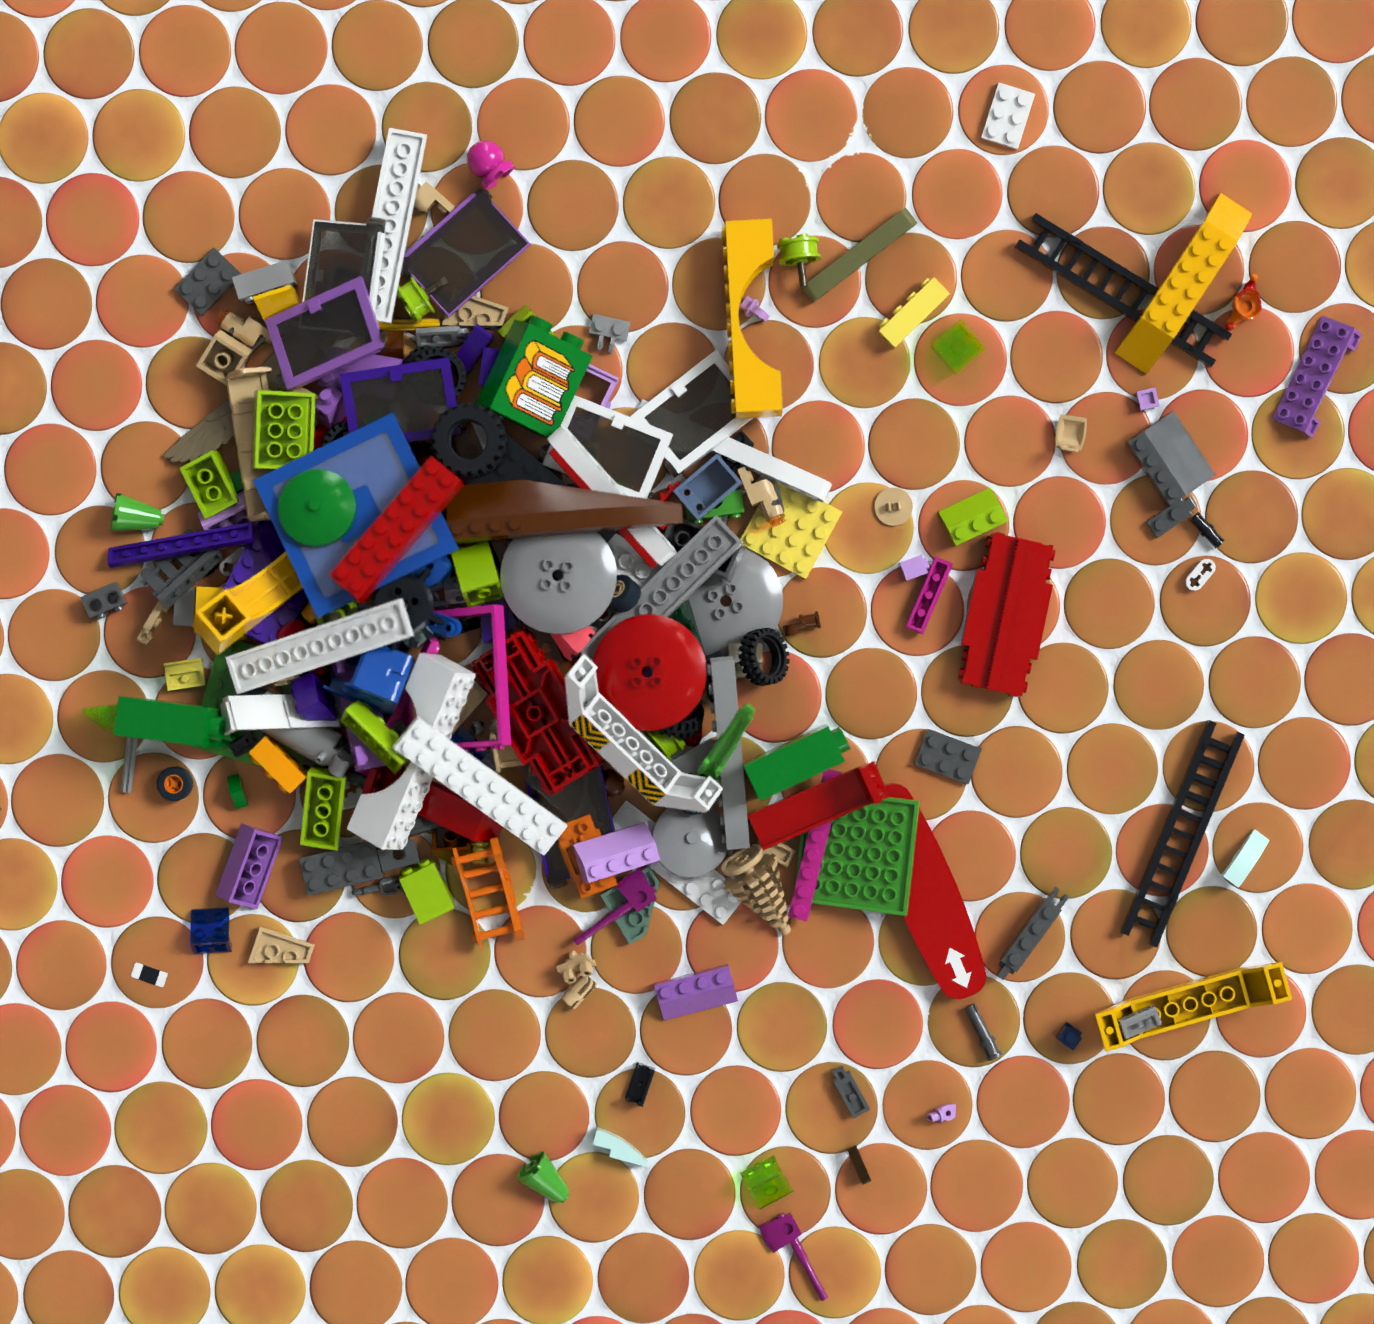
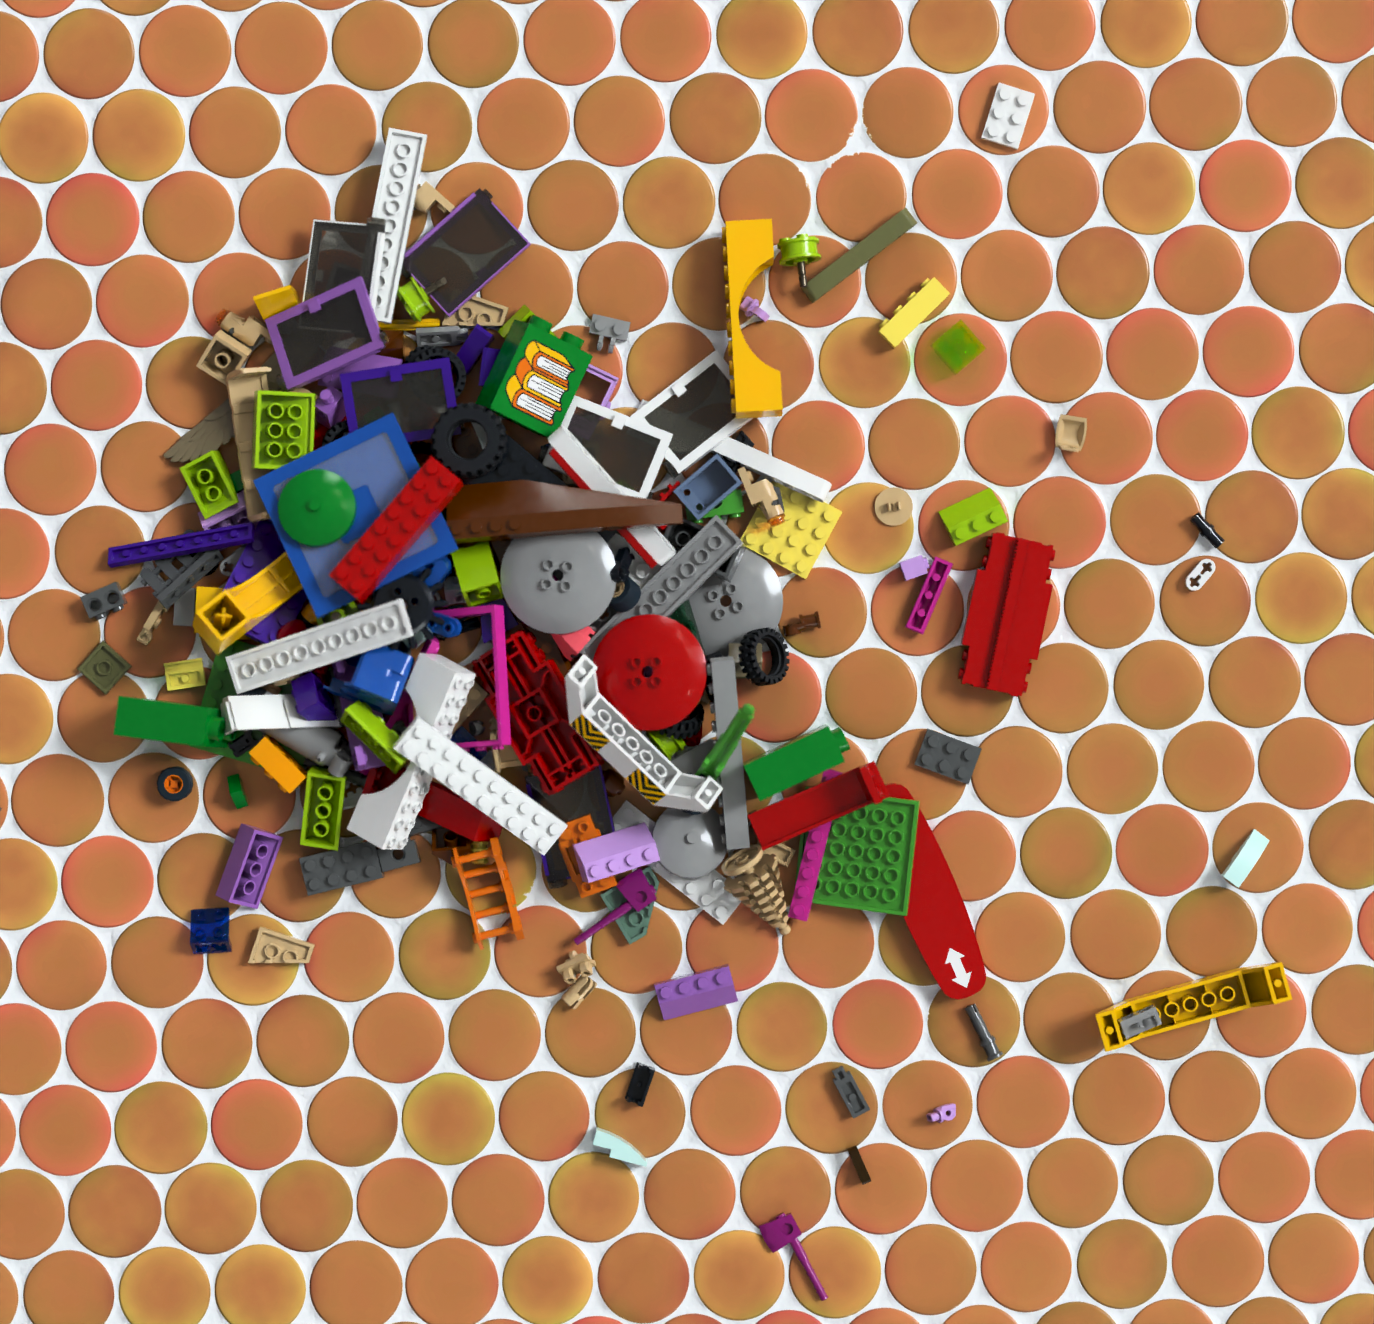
clear neon green slope [82,705,117,733] -> none
bright green cone [110,493,164,531] -> none
light grey axle [121,737,138,793] -> none
sticker [131,962,168,987] -> none
dark grey plate [174,248,241,316] -> none
light grey brick [232,260,298,305] -> none
dark grey piece [352,871,406,897] -> none
lime slope [399,858,455,925] -> none
dark pink tile [467,140,515,190] -> none
bright green cone [517,1151,569,1203] -> none
clear neon green slope [740,1155,794,1209] -> none
dark grey hinge [996,887,1069,980] -> none
black ladder [1015,213,1232,367] -> none
dark blue brick [1055,1021,1082,1050] -> none
yellow slope [1114,193,1252,374] -> none
black ladder [1120,720,1245,947] -> none
slope [1125,411,1215,507] -> none
lavender plate [1136,387,1160,411] -> none
dark grey hinge [1146,496,1198,538] -> none
orange piece [1225,273,1262,331] -> none
medium lavender bracket [1273,316,1362,438] -> none
none -> olive tile [78,641,132,695]
none -> black piece [610,547,635,583]

